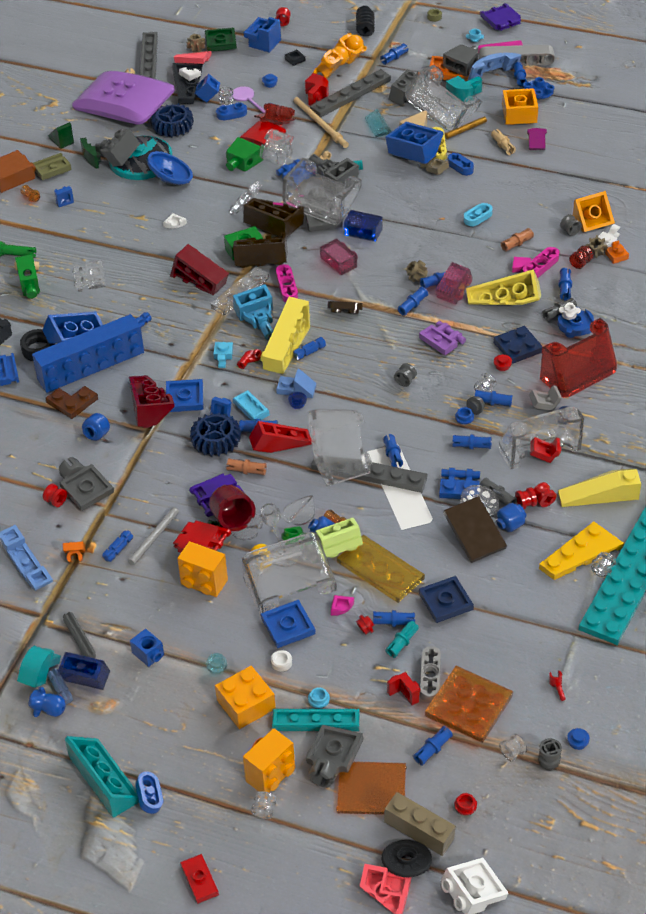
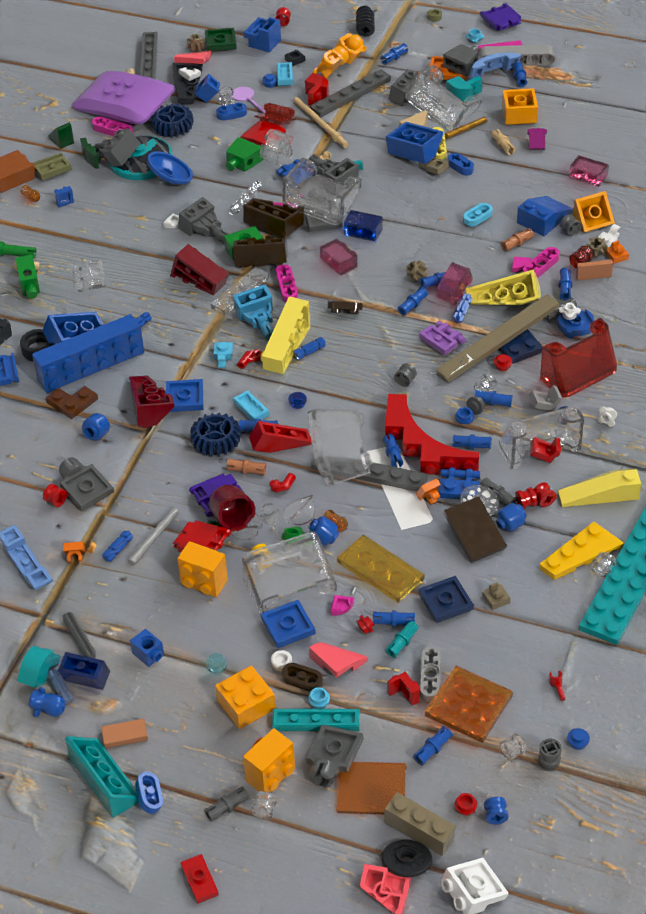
blue tile [210,397,232,417] -> none
medium blue slope [277,368,316,398] -> none
yellowish green brick [315,517,363,558] -> none
clear light blue slope [365,109,392,137] -> none
blue dish [523,77,554,99] -> none
none -> dark pink beam [92,117,133,136]
none -> nougat tile [101,719,148,748]
none -> dark grey brick [178,197,229,243]
none -> dark grey pin [204,786,250,822]
none -> red arm [269,473,296,493]
none -> medium azure plate [277,62,293,86]
none -> dark brown plate [282,663,323,692]
none -> coral slope [309,642,368,677]
none -> red arch [385,394,479,475]
none -> orange tile [416,478,441,505]
none -> dark tan tile [436,294,560,383]
none -> axle [452,293,472,323]
none -> dark tan tile [482,582,511,610]
none -> blue wheel [484,796,509,825]
none -> blue slope [517,196,573,236]
none -> clear pink brick [570,155,609,187]
none -> nougat tile [576,260,613,281]
none -> white plate [597,406,617,427]

